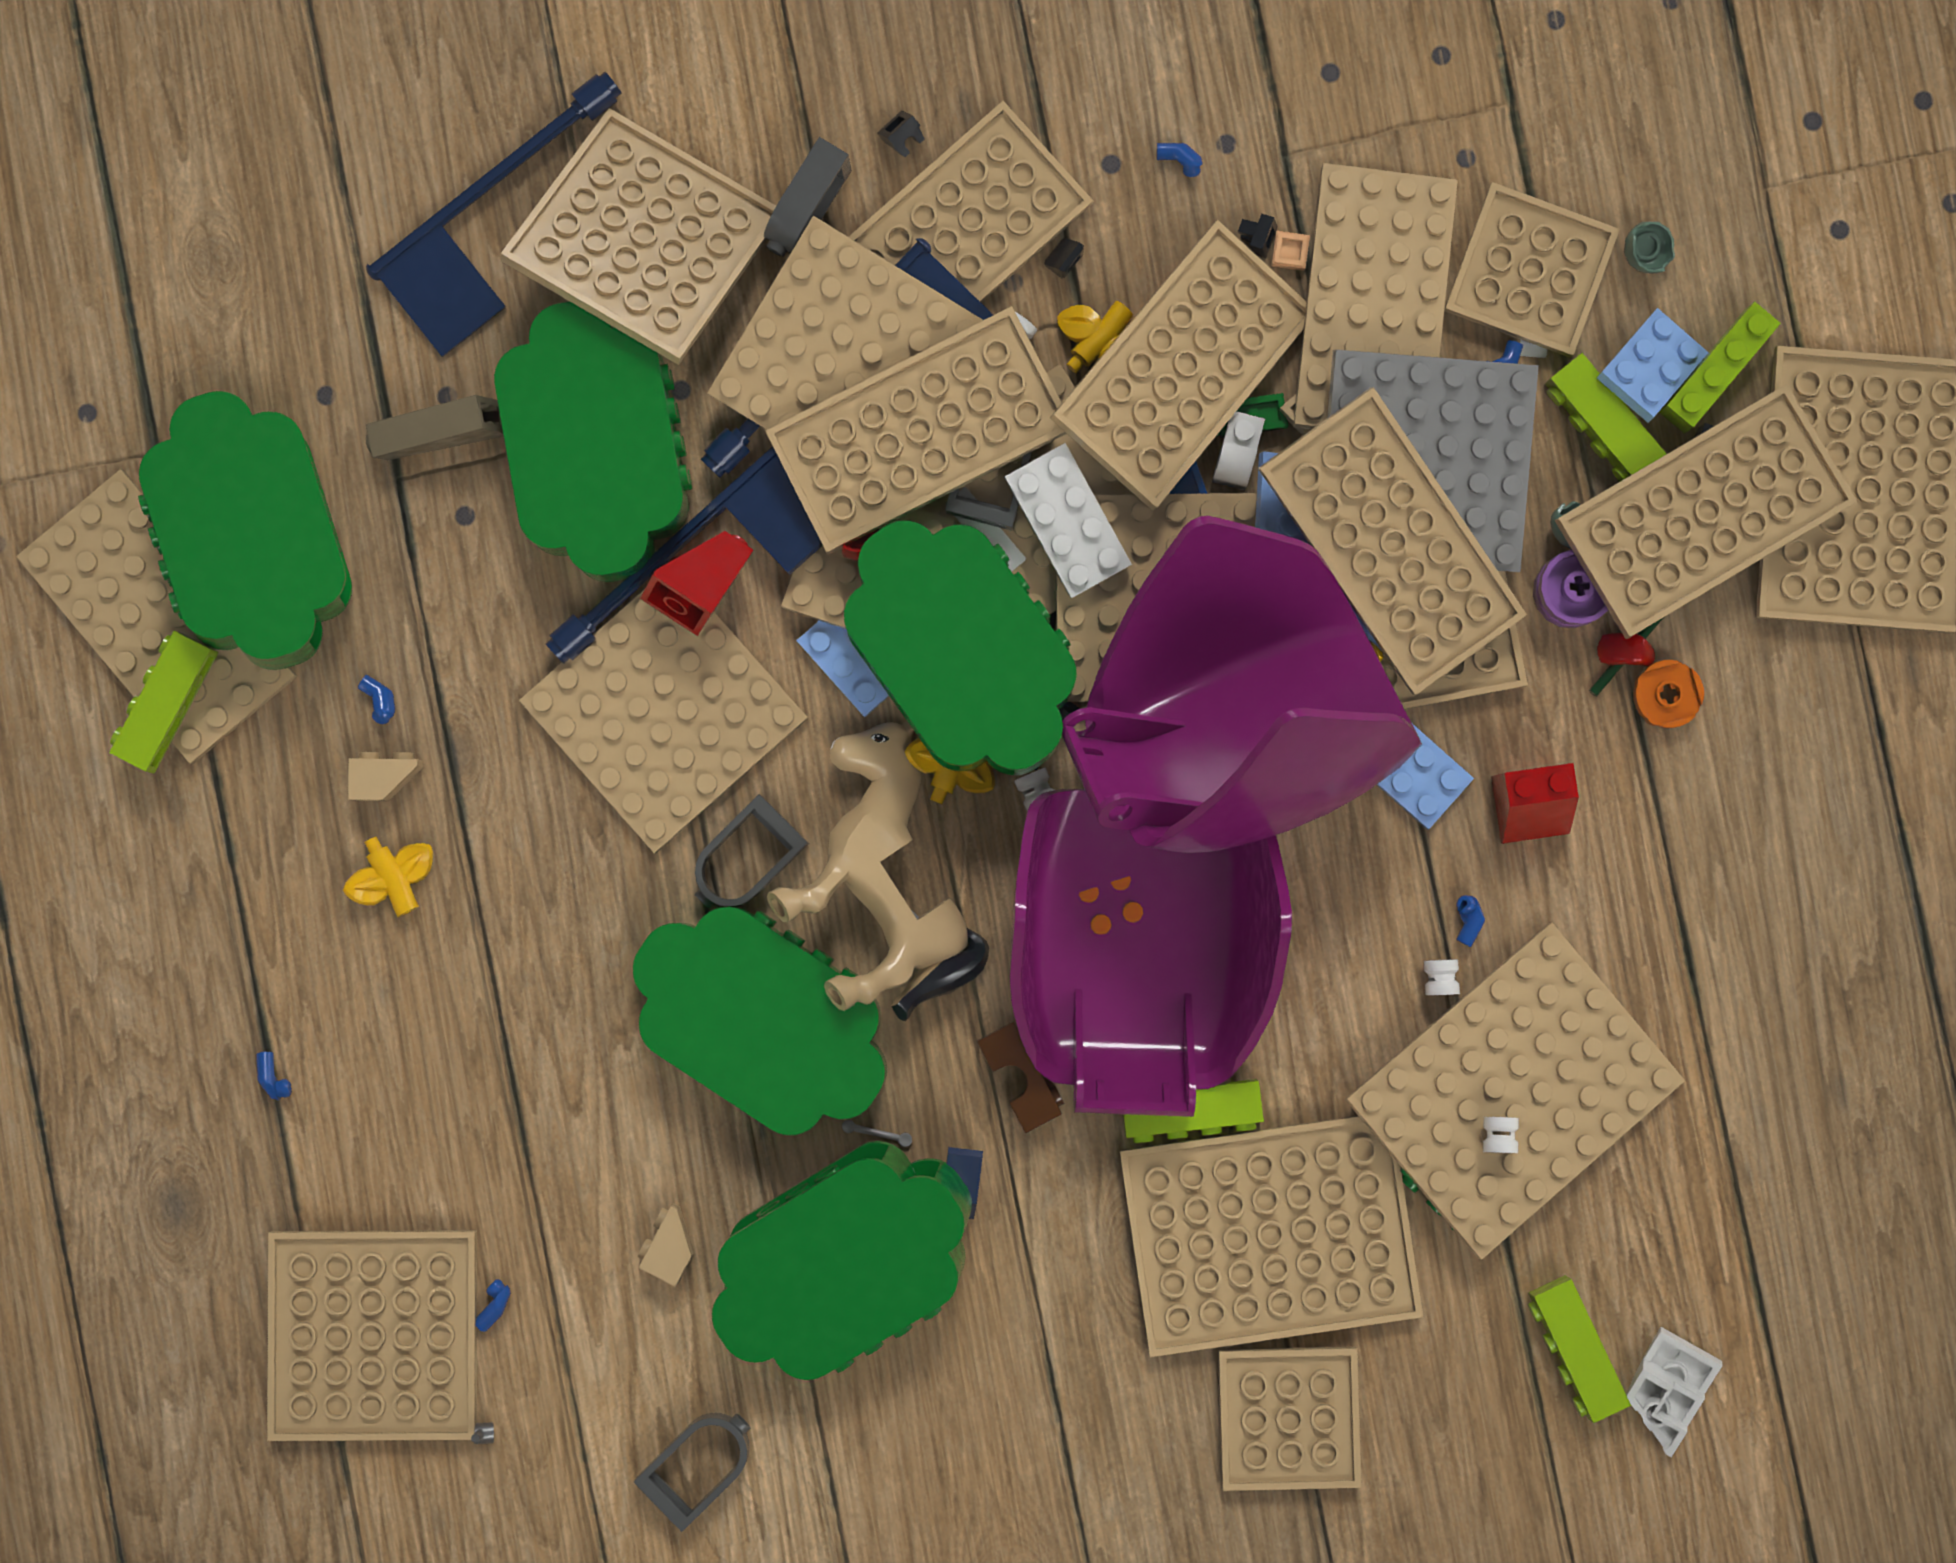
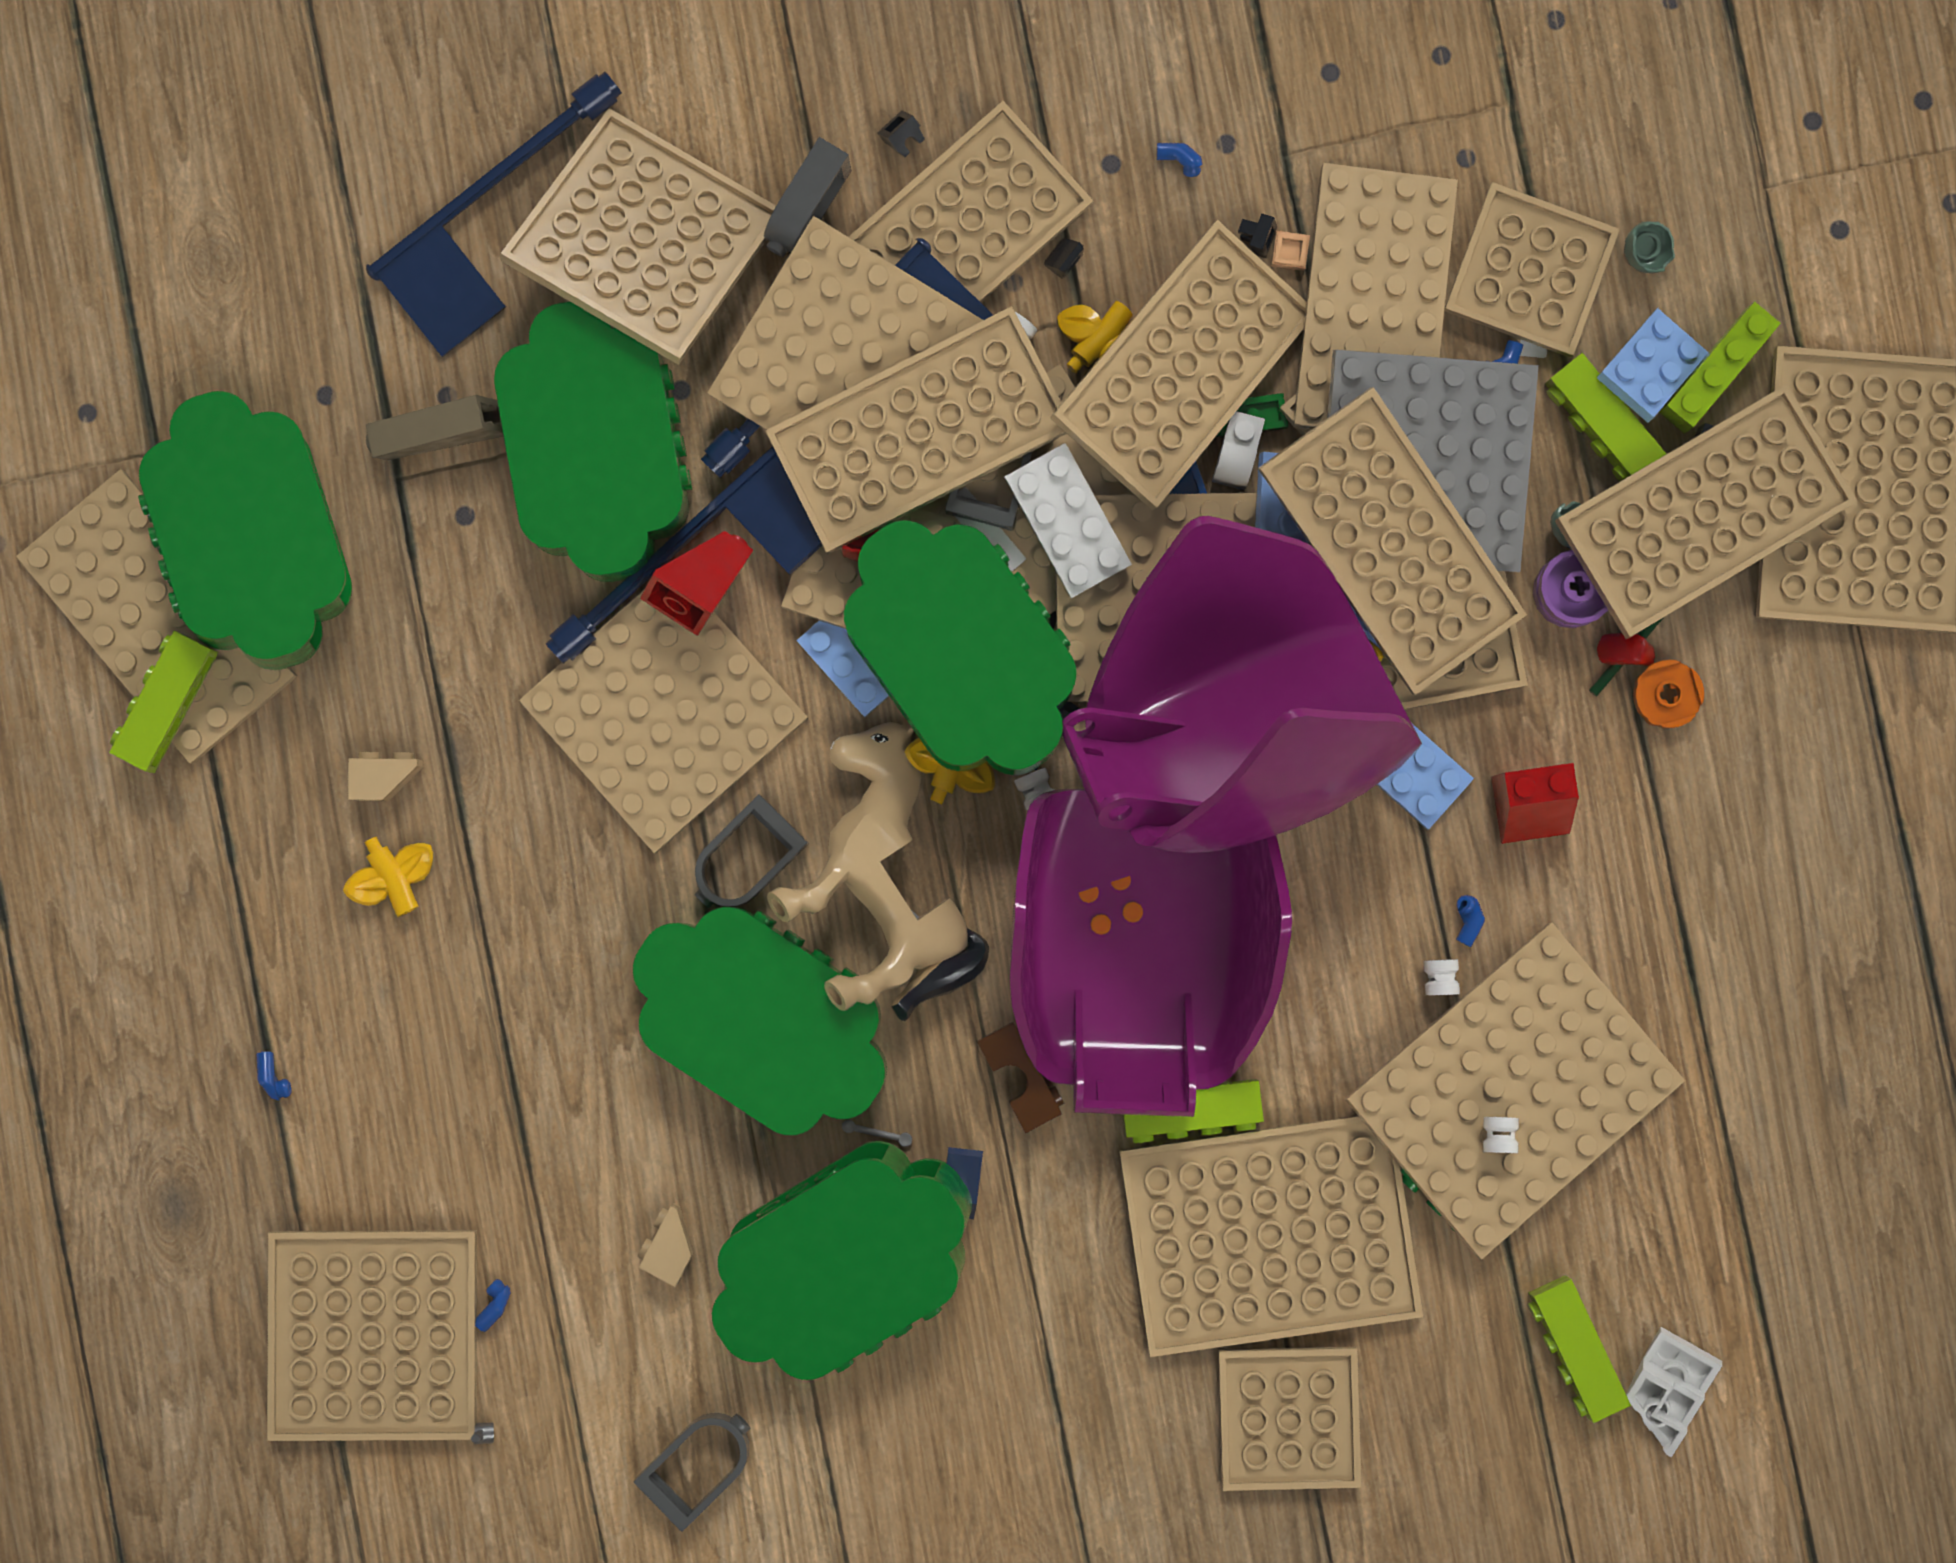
blue arm [358,675,395,724] -> none

